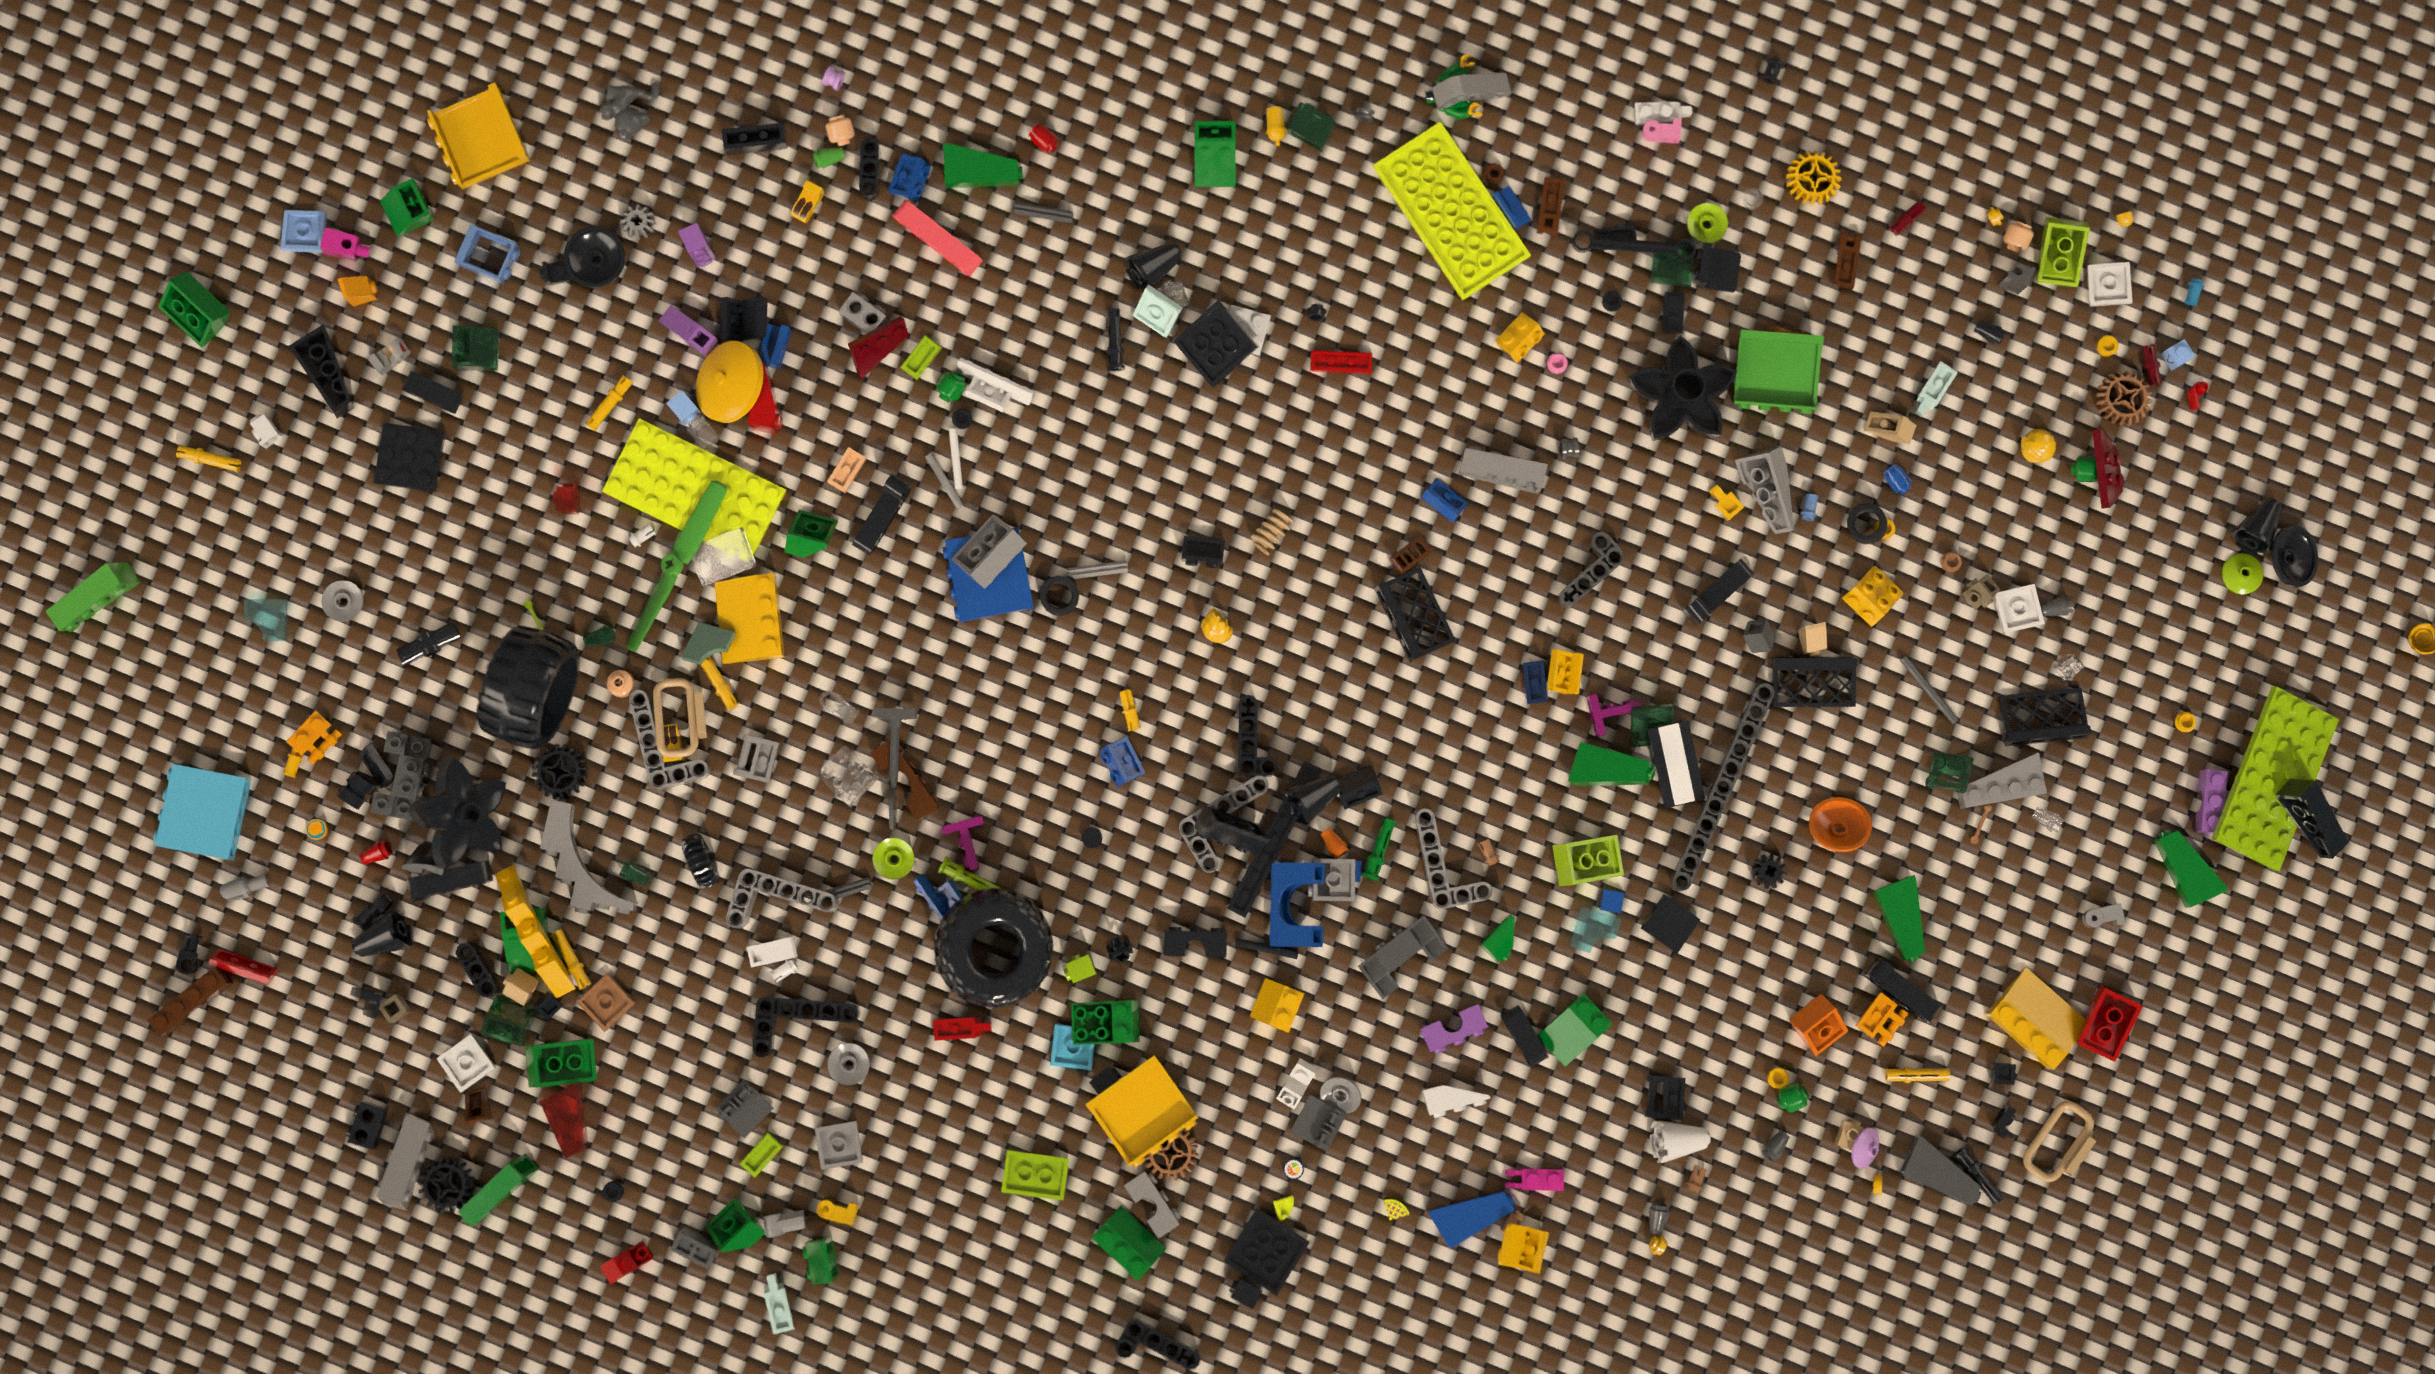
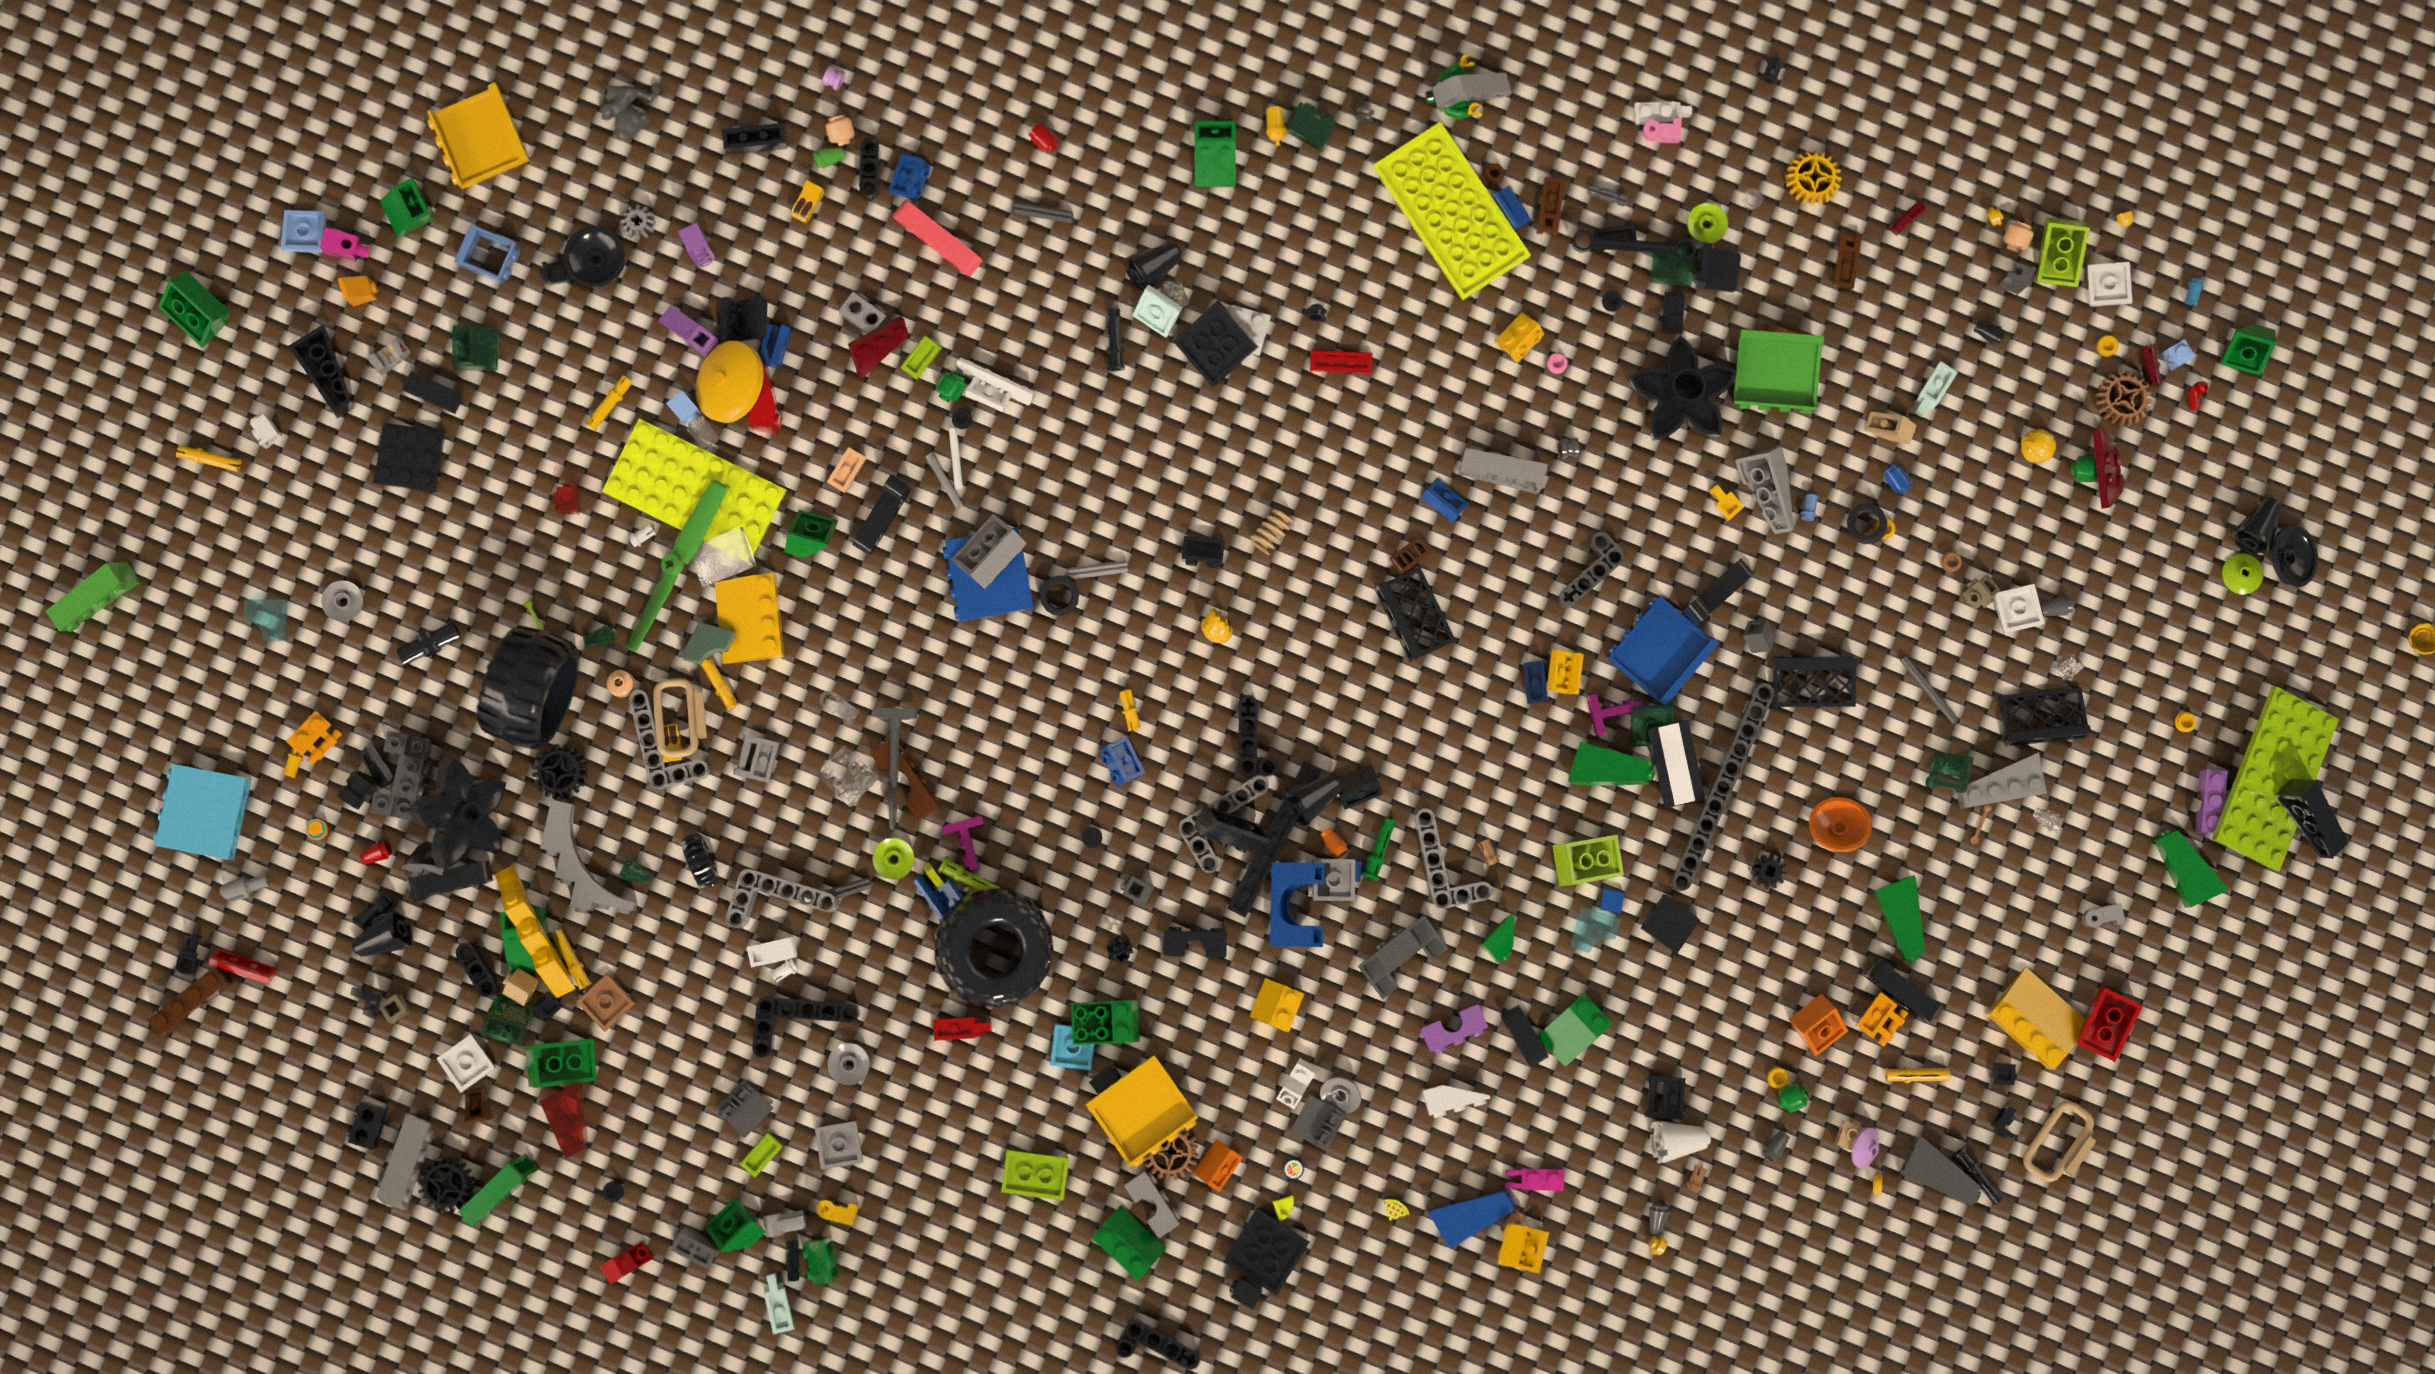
green slope [943,143,1023,188] -> none
lime brick [1063,954,1097,983] -> none
black bar [1236,938,1299,959] -> none
tan slope [1798,622,1827,657] -> none
yellow bracket [1842,566,1903,627] -> none
none -> black axle [787,1240,799,1282]
none -> neon yellow tile [923,862,944,888]
none -> dark grey brick [1121,876,1154,906]
none -> orange panel [1193,1139,1243,1192]
none -> dark grey axle [1588,184,1628,207]
none -> blue panel [1607,595,1719,707]
none -> green slope [2221,324,2276,375]

